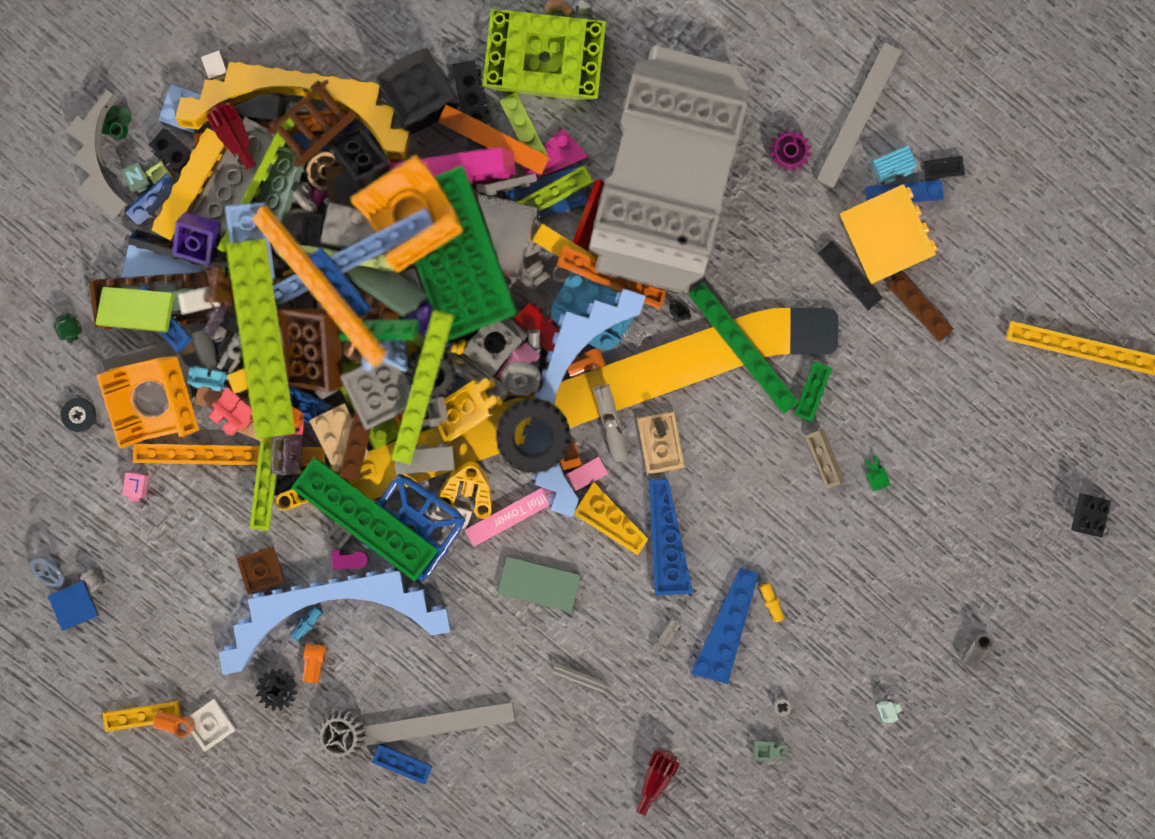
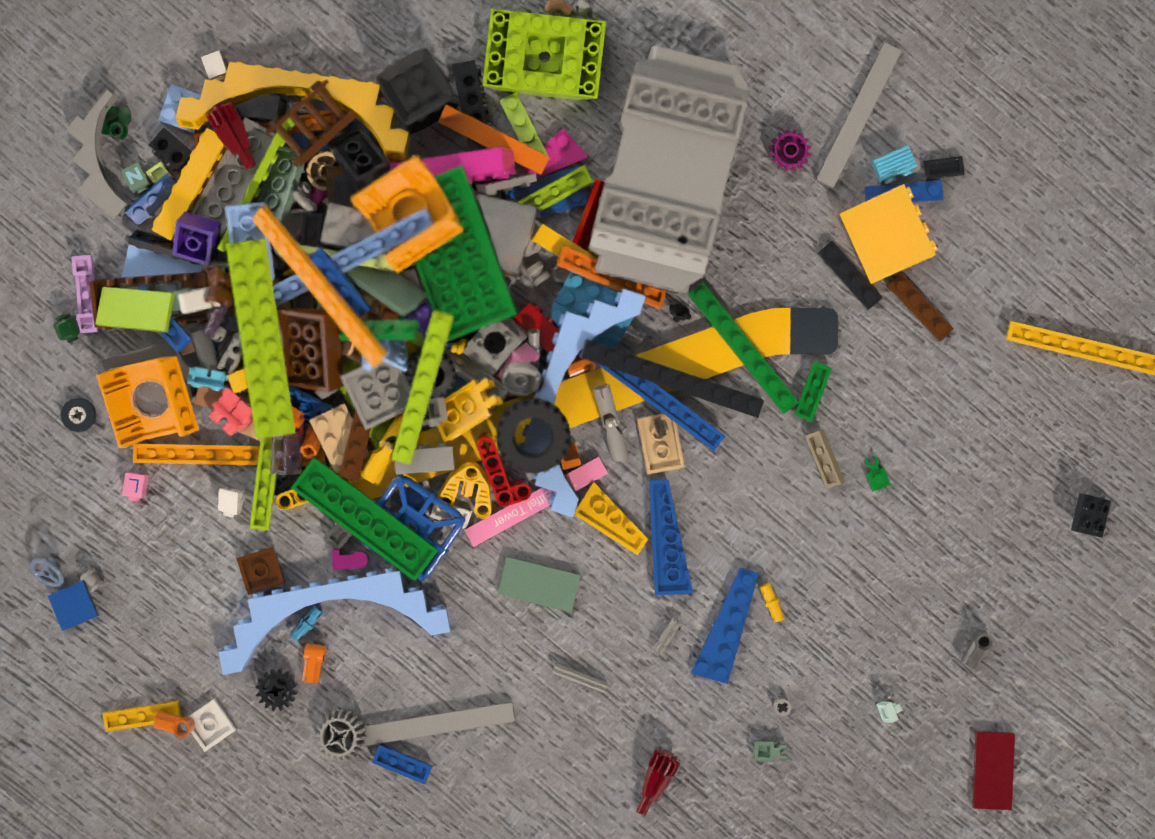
none -> lavender slope [71,255,98,333]
none -> white slope [218,487,246,517]
none -> orange piece [300,424,321,459]
none -> yellow piece [360,411,405,483]
none -> blue plate [394,485,427,512]
none -> red beam [477,432,532,507]
none -> black plate [579,339,764,418]
none -> blue plate [596,344,725,451]
none -> dark red tile [972,731,1015,810]

